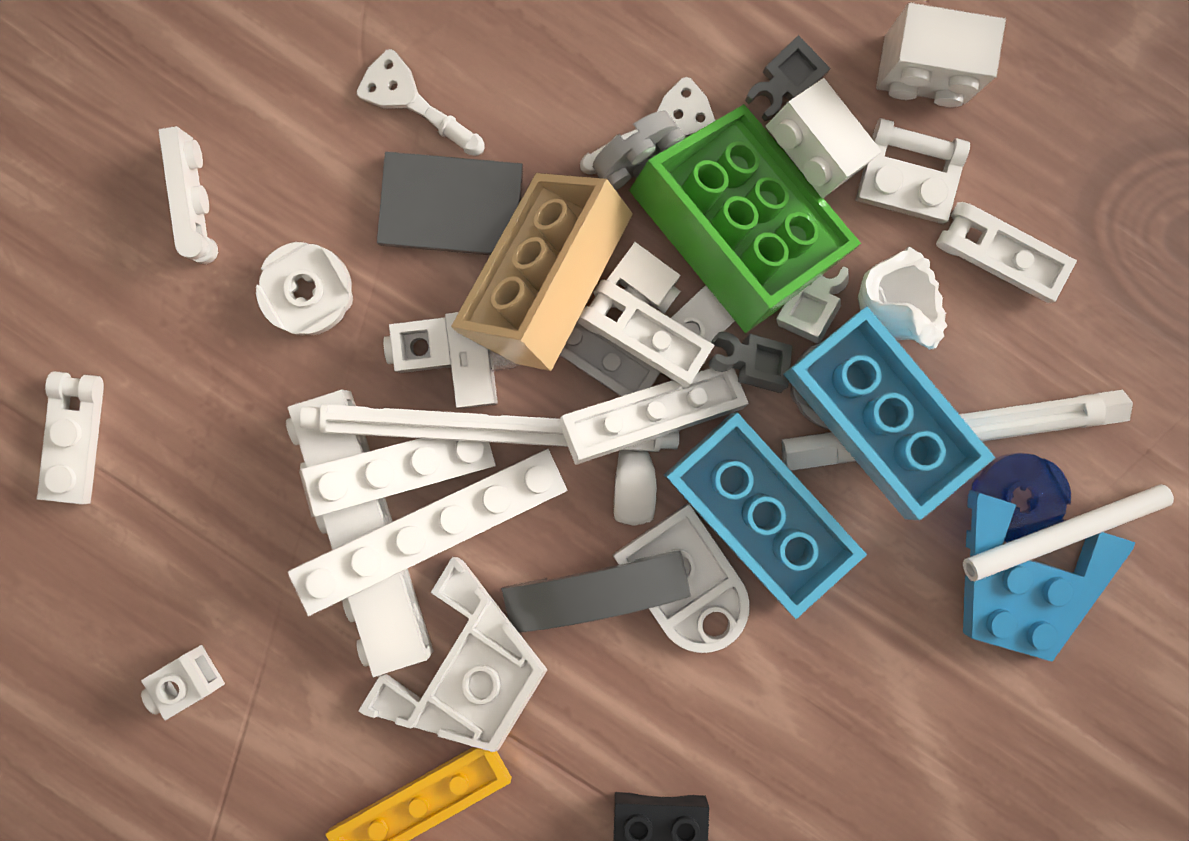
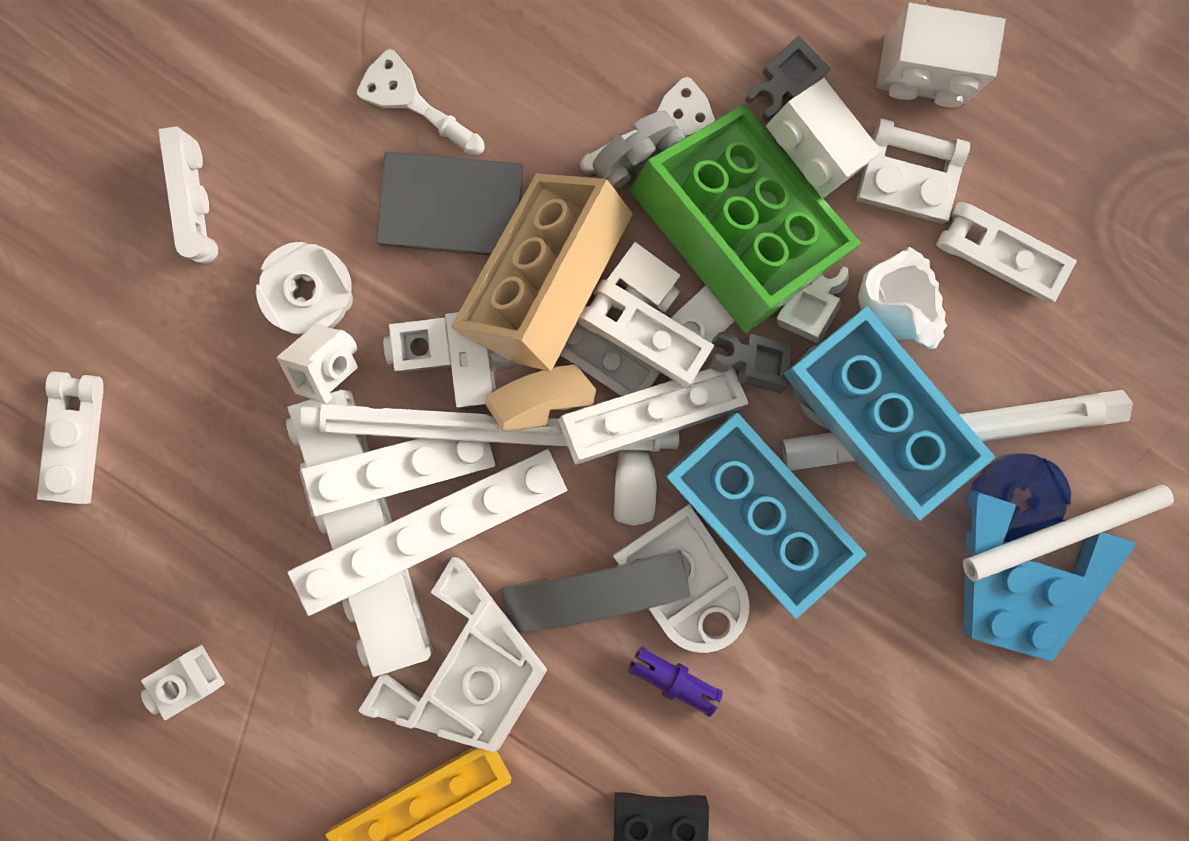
none -> white brick [276,324,358,404]
none -> tan slope [485,364,596,431]
none -> dark purple pin [628,646,723,717]

